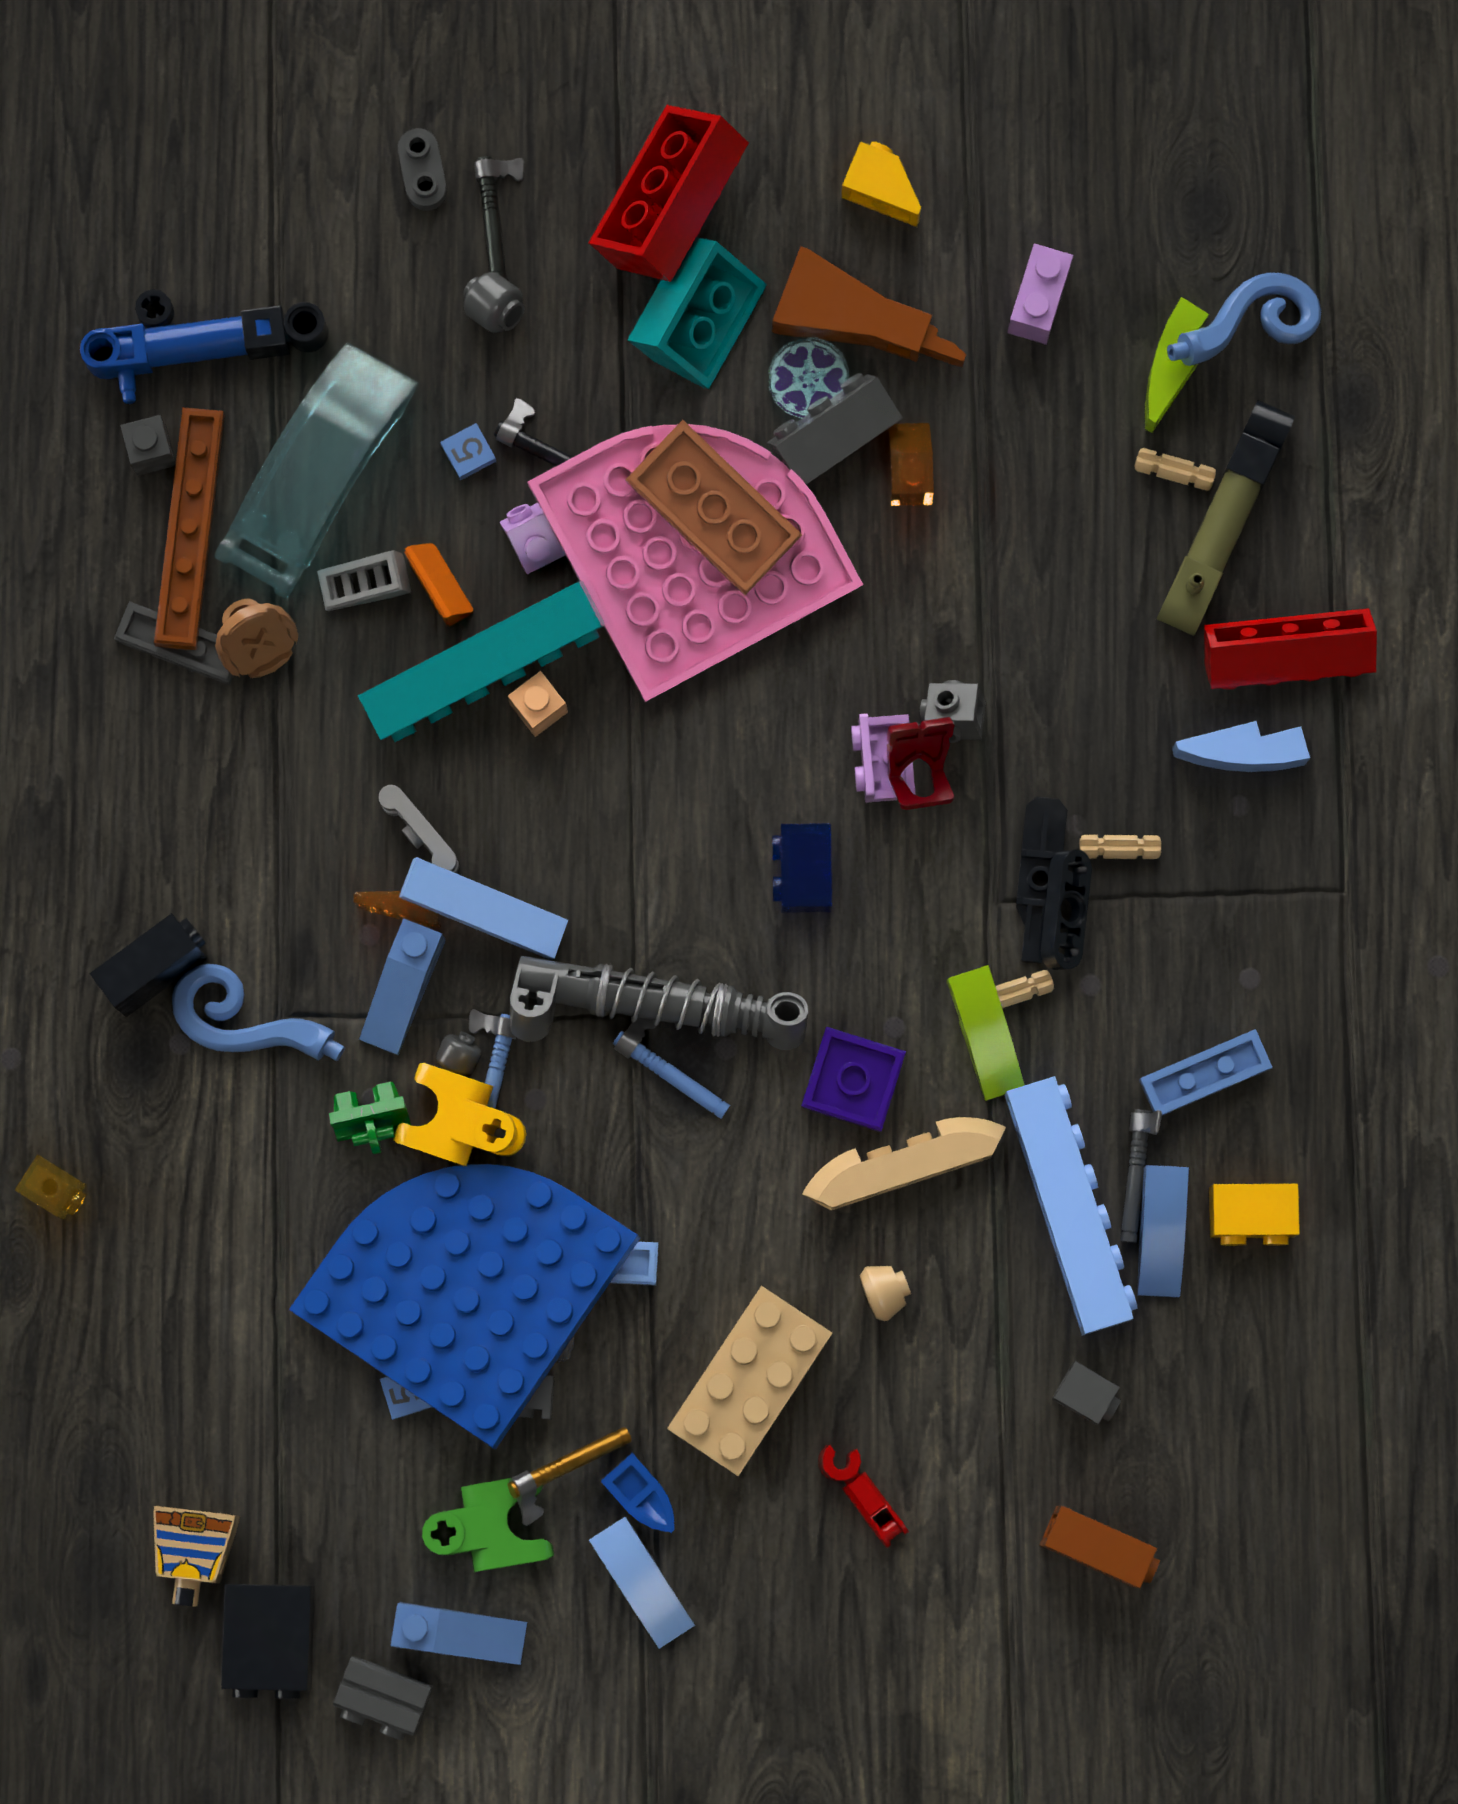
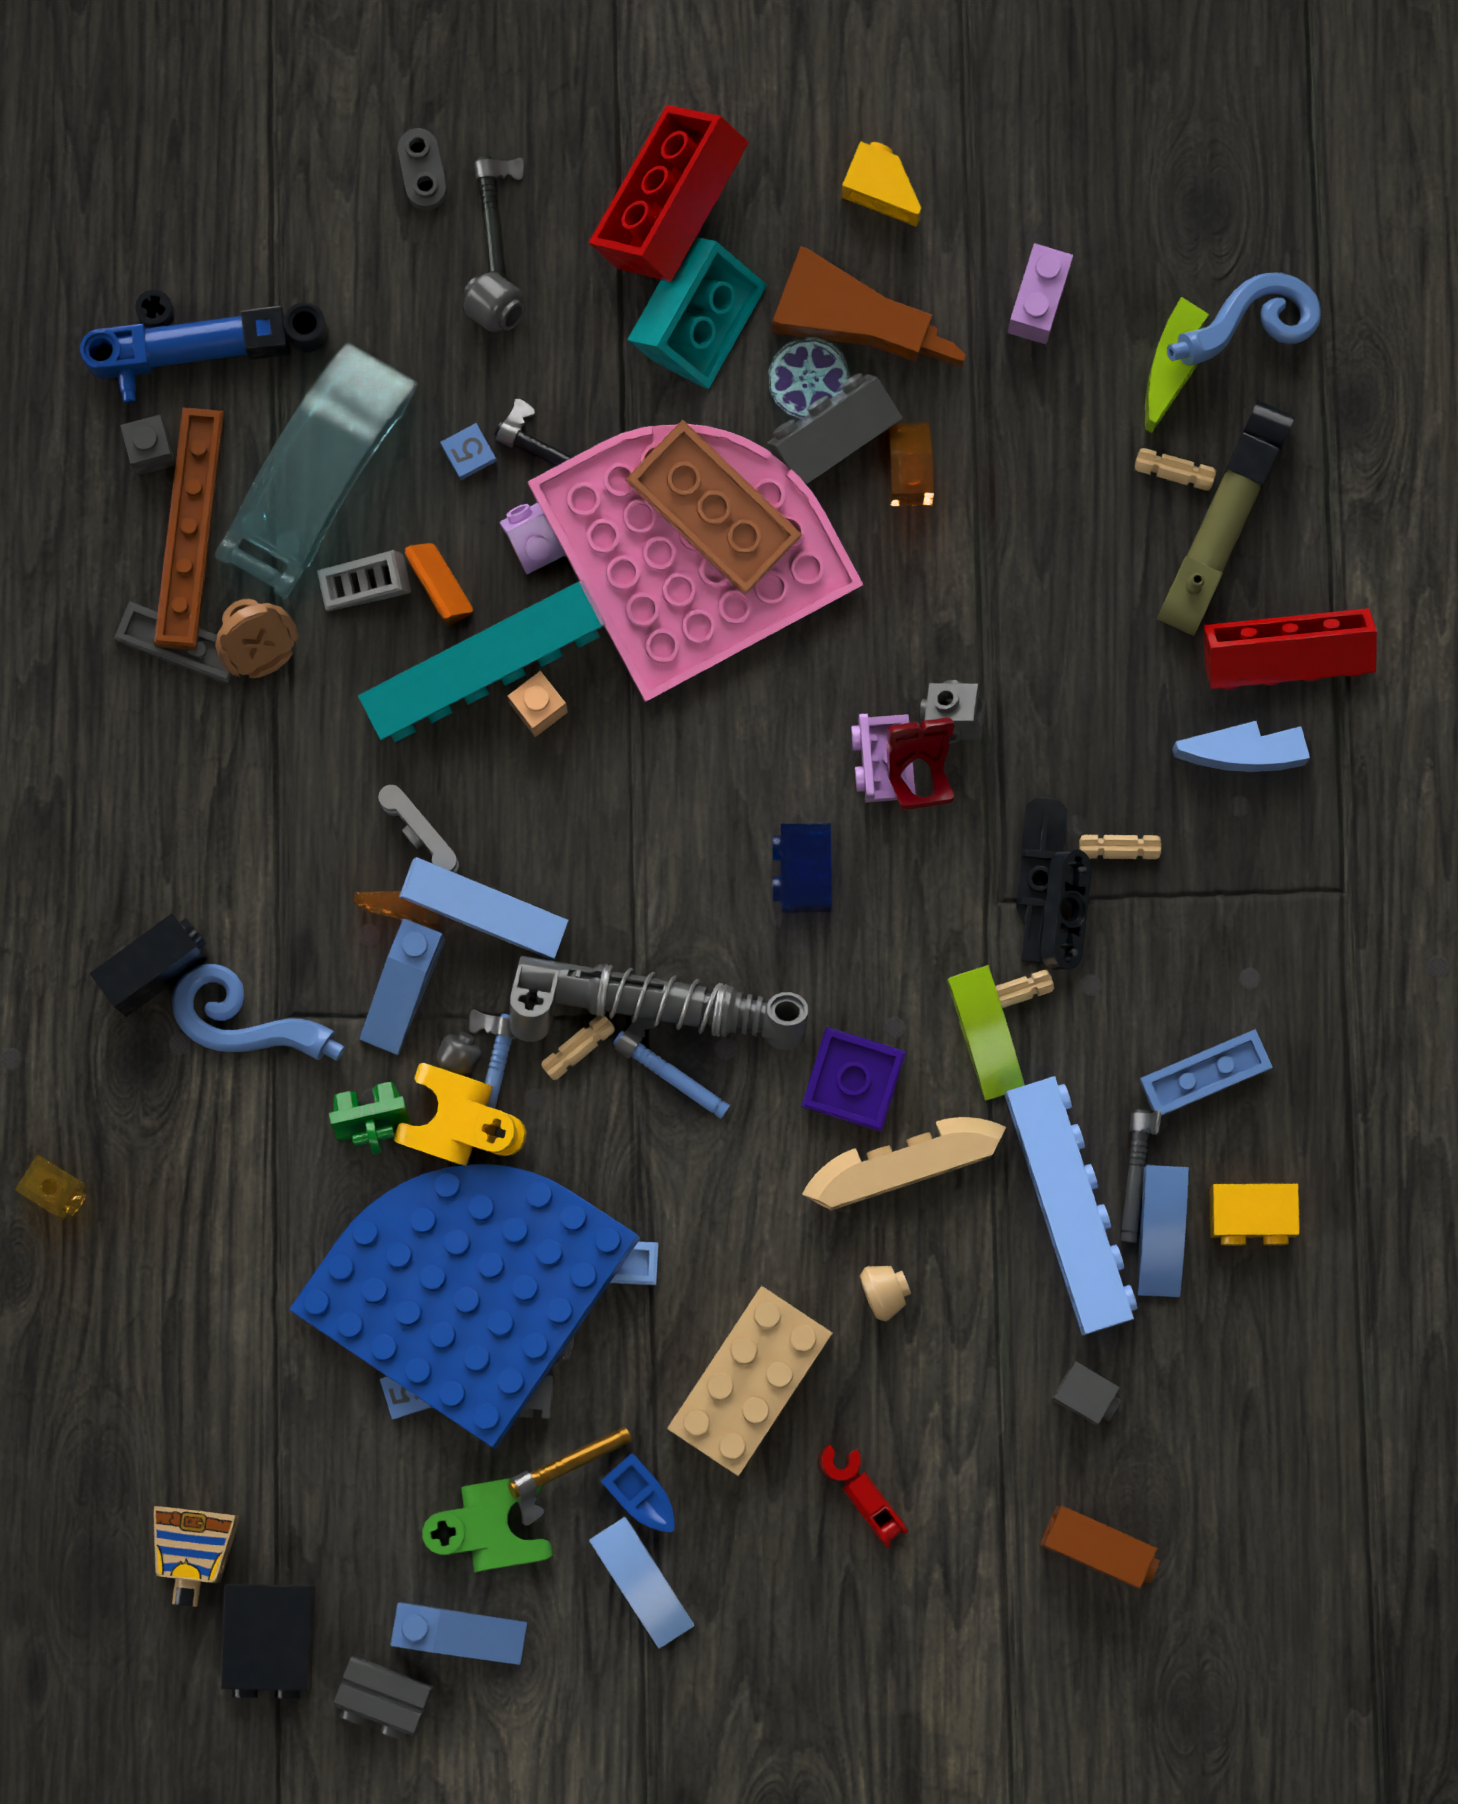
none -> tan axle [541,1015,615,1080]

